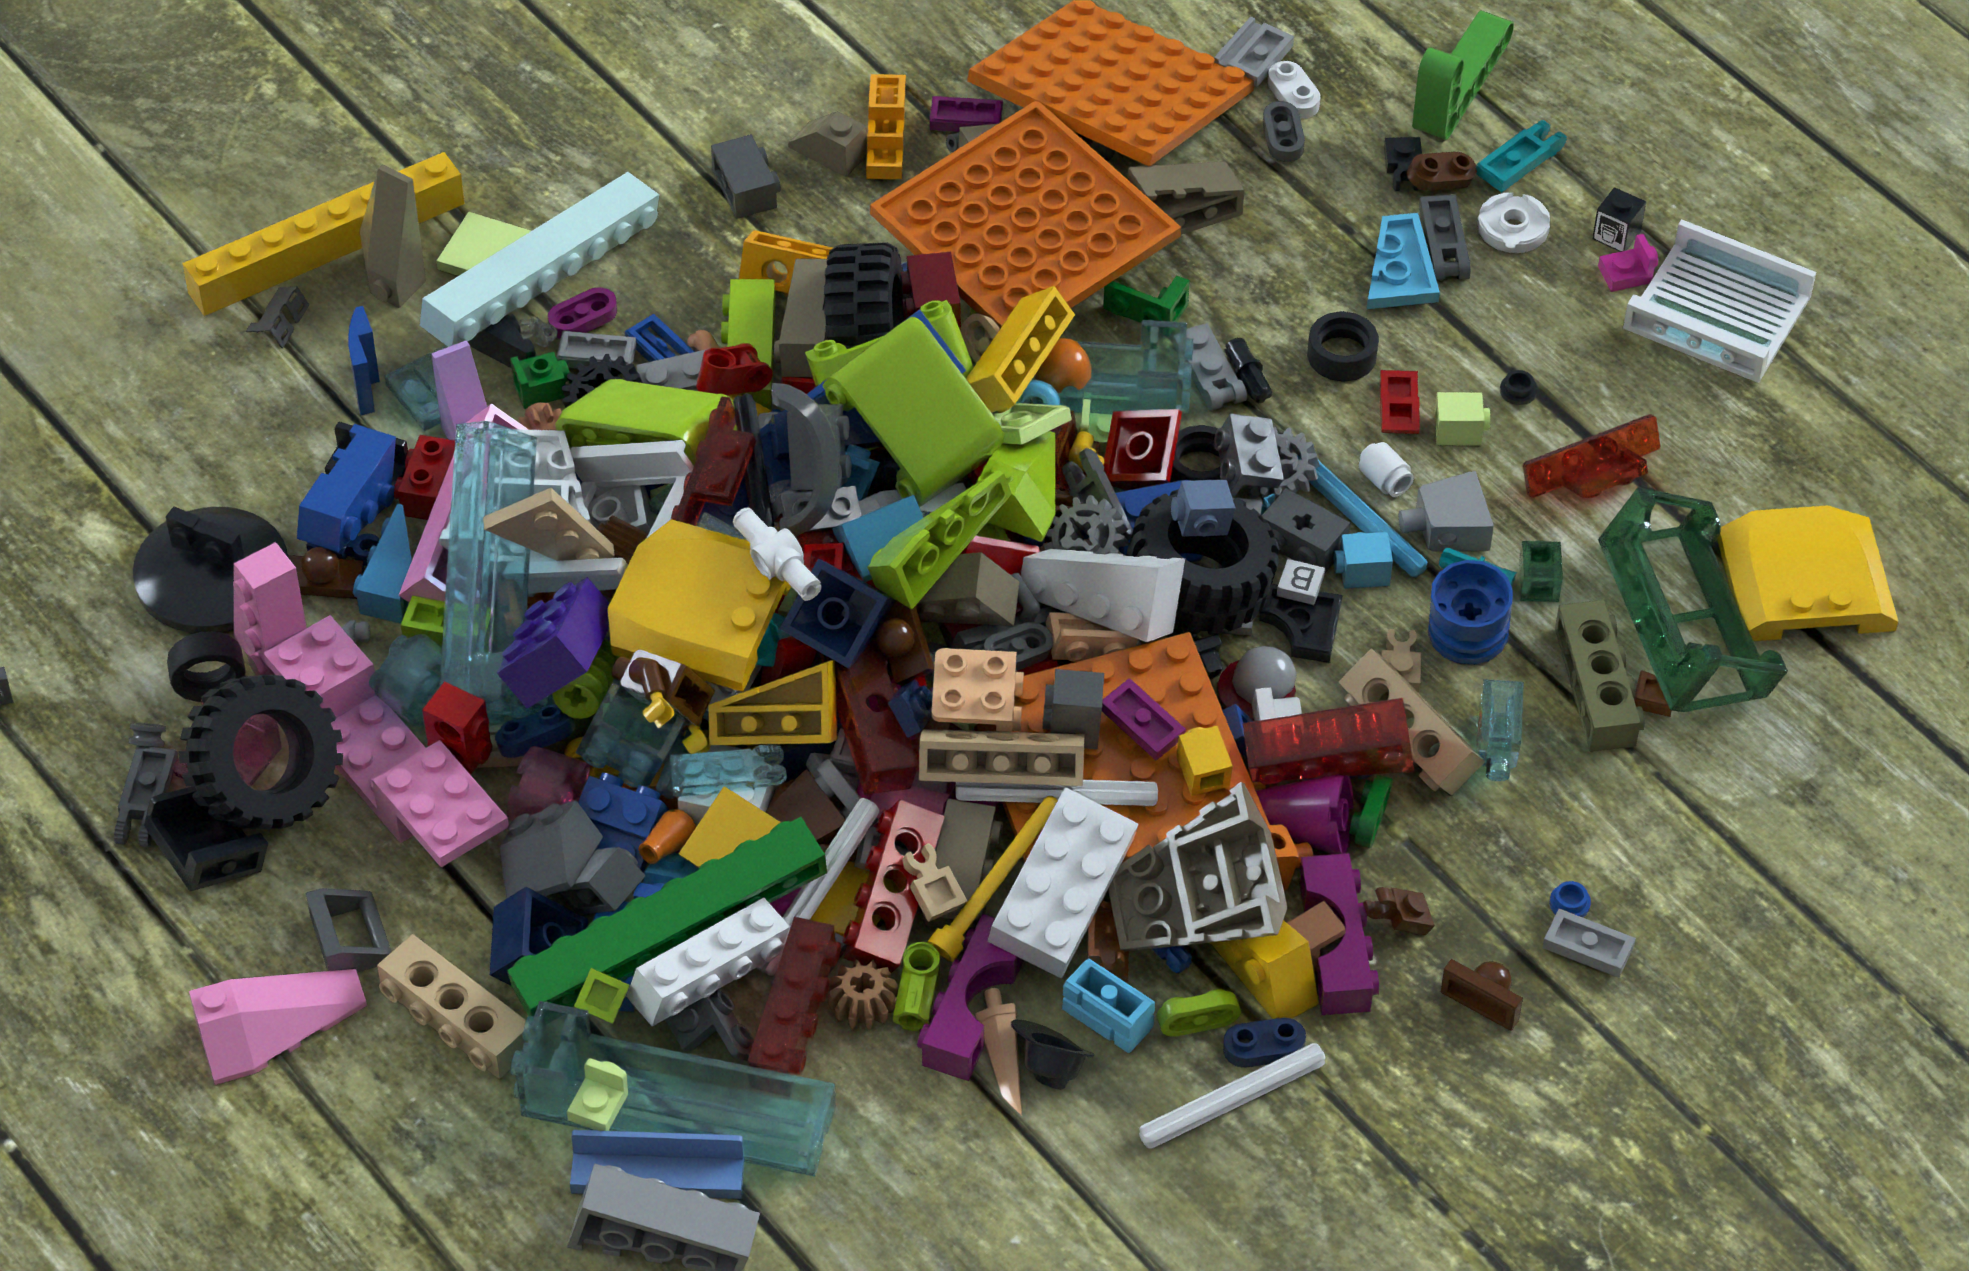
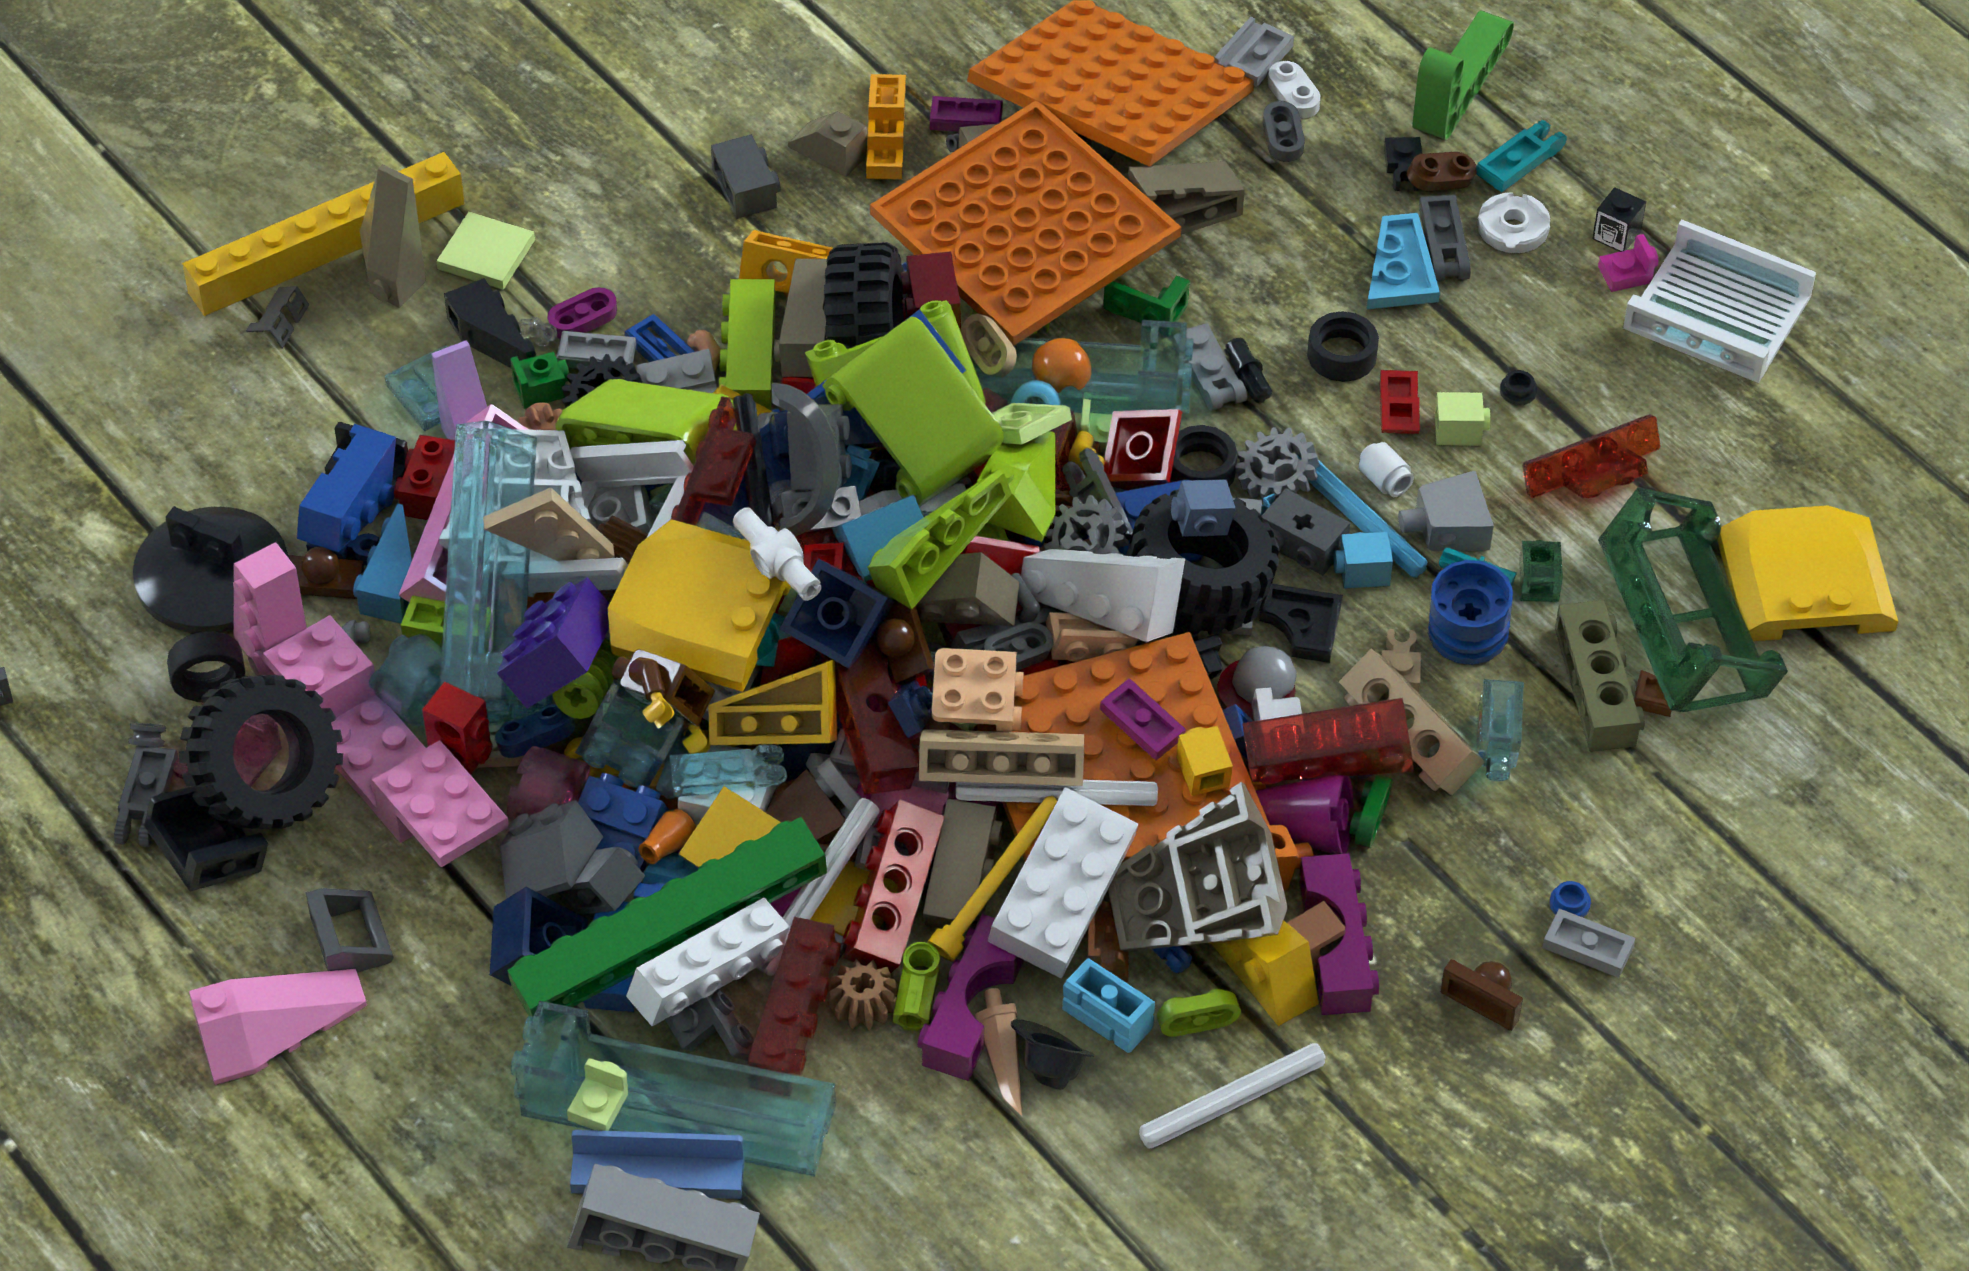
blue slope [348,306,380,416] -> none
tan brick [377,934,535,1079] -> none
light aqua brick [420,172,659,347] -> none
lime tile [574,968,630,1024] -> none
red piece [696,343,773,396] -> none
tan plate [902,843,967,922] -> none
yellow brick [966,286,1075,413] -> none
dark grey brick [1042,669,1104,749] -> none
flat silver bracket [1214,414,1284,496] -> none
dark blue plate [1223,1018,1306,1068] -> none
white tile [1277,559,1325,605] -> none
reddish brown plate [1363,887,1435,936] -> none

